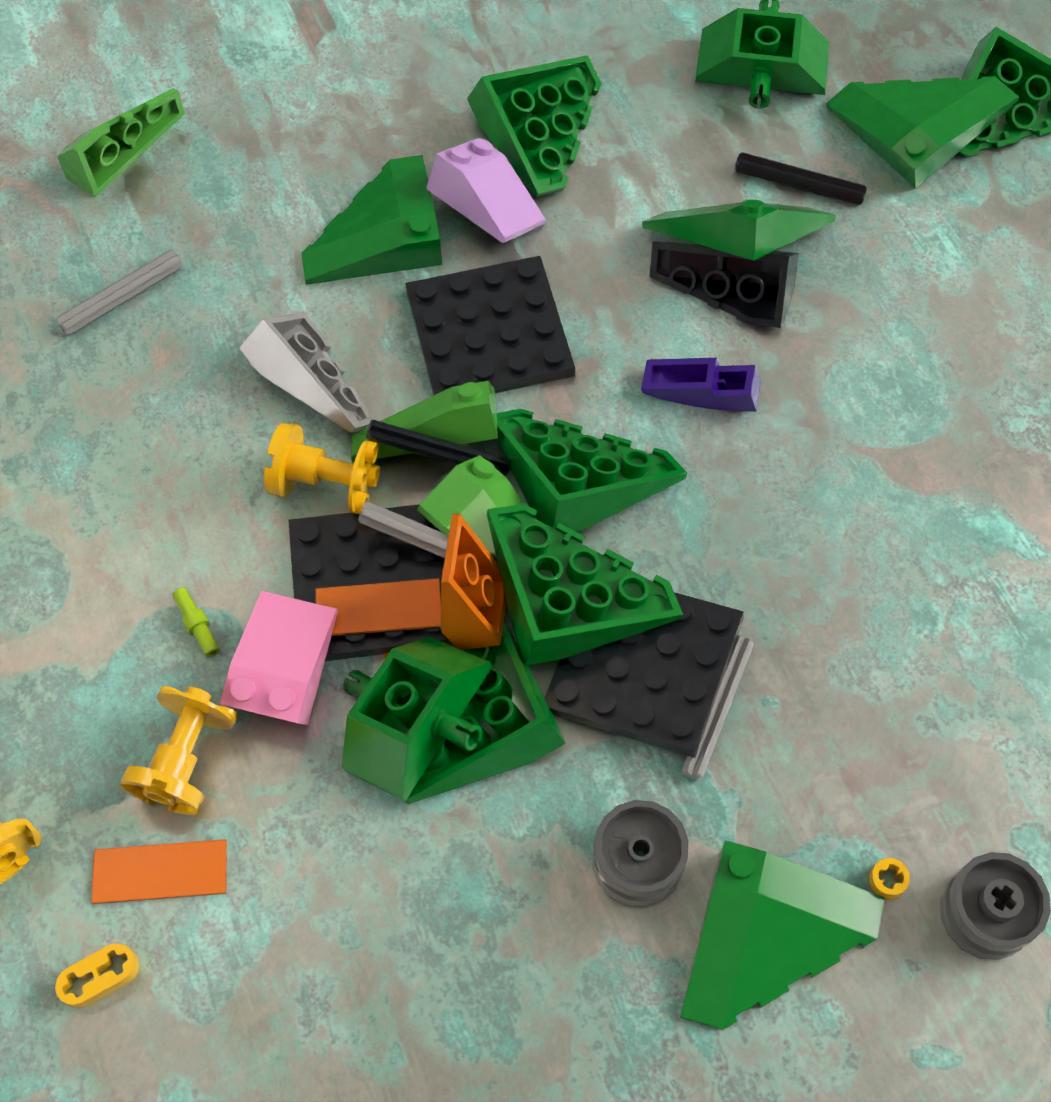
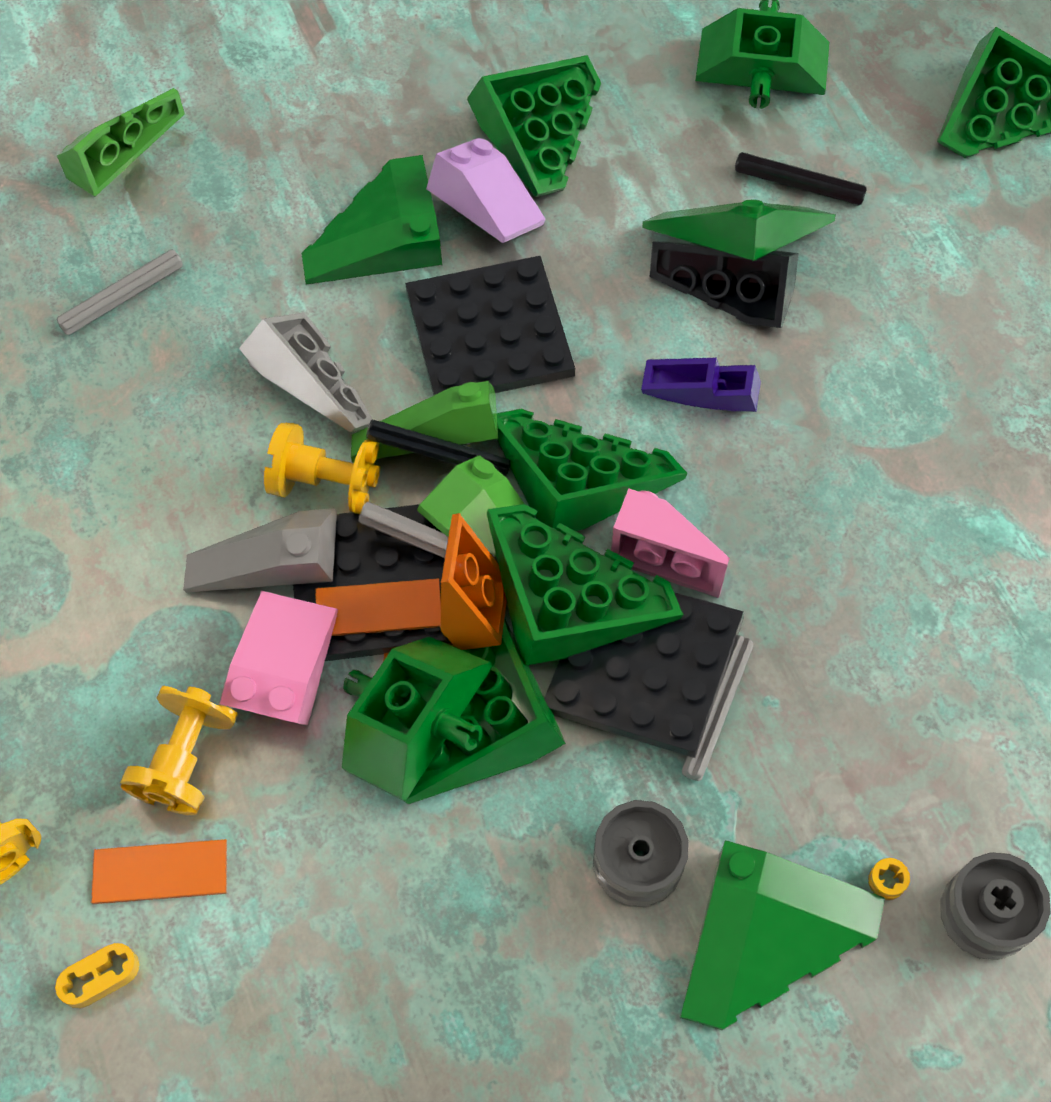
lime bar [172,587,220,658] -> none
green slope [826,76,1019,189] -> none
none -> light grey wedge [183,508,337,593]
none -> bright pink slope [611,489,730,598]

